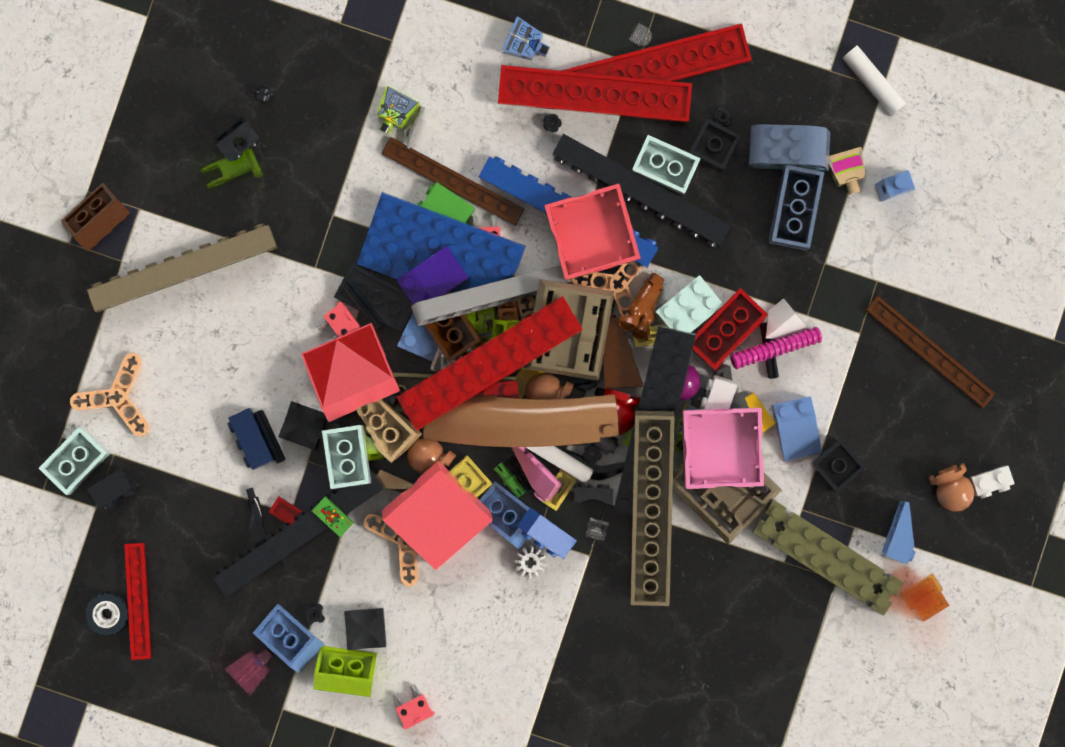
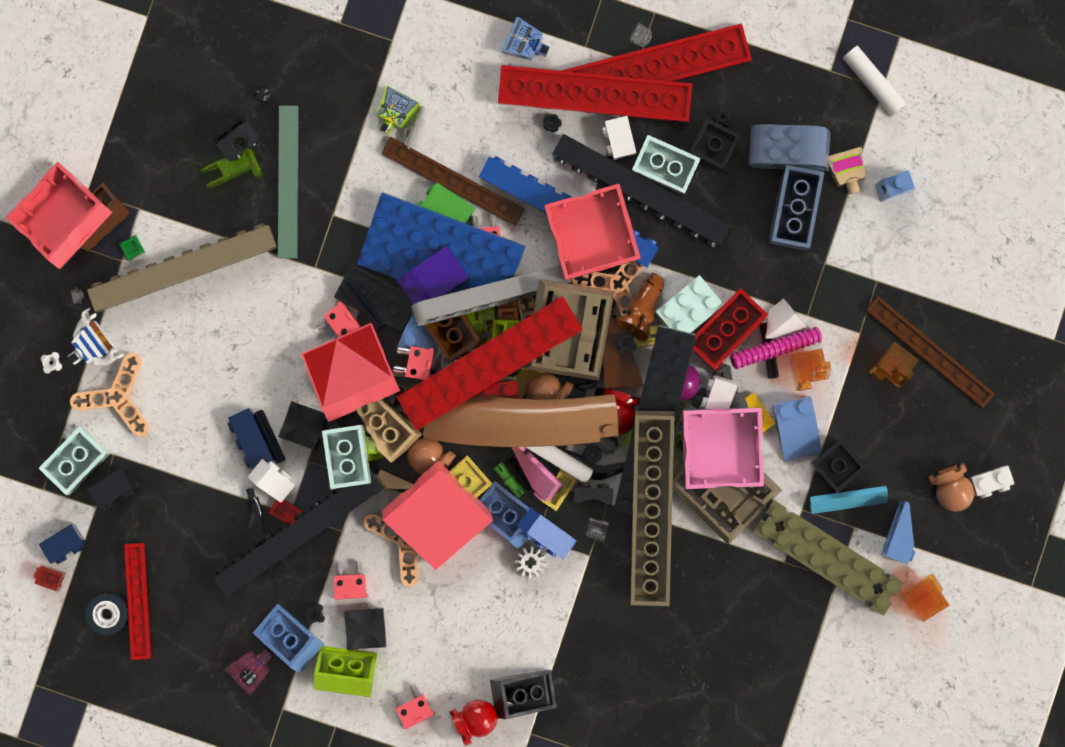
bright green tile [312,496,354,537] -> none
none -> coral tile [6,161,112,269]
none -> clear red brick [34,565,66,591]
none -> dark blue brick [39,524,86,565]
none -> white plate [41,352,62,373]
none -> torso [68,308,124,366]
none -> clear plate [70,286,85,305]
none -> green tile [119,235,145,261]
none -> black plate [239,669,257,687]
none -> white brick [248,459,295,503]
none -> sand green tile [278,106,299,259]
none -> coral piece [333,561,369,600]
none -> coral piece [393,346,435,381]
none -> red tile [449,699,498,746]
none -> black slope [490,670,557,720]
none -> white brick [602,116,636,161]
none -> black plate [614,332,637,354]
none -> clear orange plate [790,348,831,392]
none -> medium azure tile [810,486,888,514]
none -> clear orange plate [869,341,919,388]

